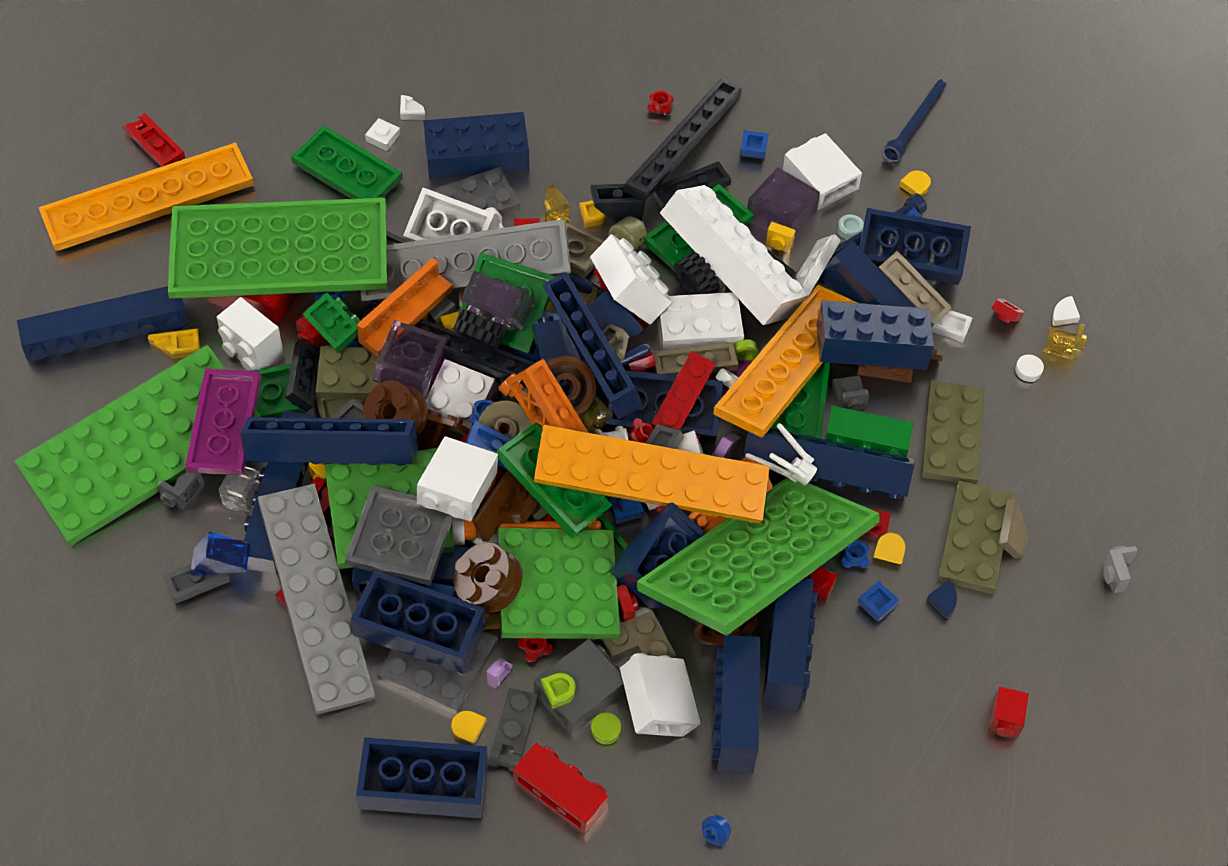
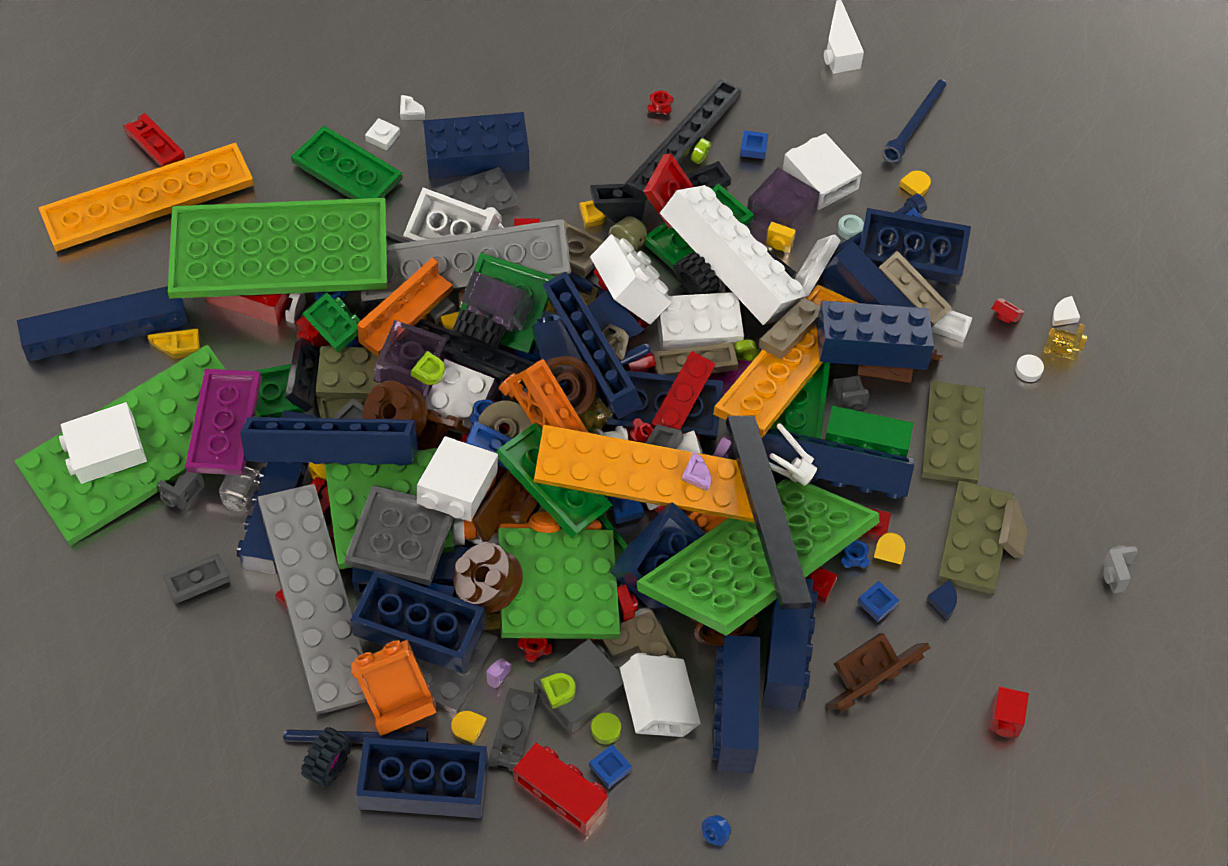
clear blue slope [190,531,250,576] -> none
white brick [217,297,285,371] -> none
clear yellow bracket [544,184,570,223] -> none
white tile [716,368,738,388] -> none
none -> white brick [59,402,147,484]
none -> dark blue piece [283,727,429,744]
none -> white tile [285,293,306,324]
none -> black bush [301,727,353,788]
none -> orange panel [351,639,437,736]
none -> lime tile [411,351,445,385]
none -> orange piece [528,512,561,533]
none -> blue plate [589,744,632,789]
none -> red plate [643,154,694,228]
none -> lavender tile [681,452,711,491]
none -> lime tile [690,138,711,165]
none -> black tile [725,416,812,610]
none -> dark tan plate [759,297,820,359]
none -> white slope [824,0,864,74]
none -> reddish brown bracket [825,633,930,712]

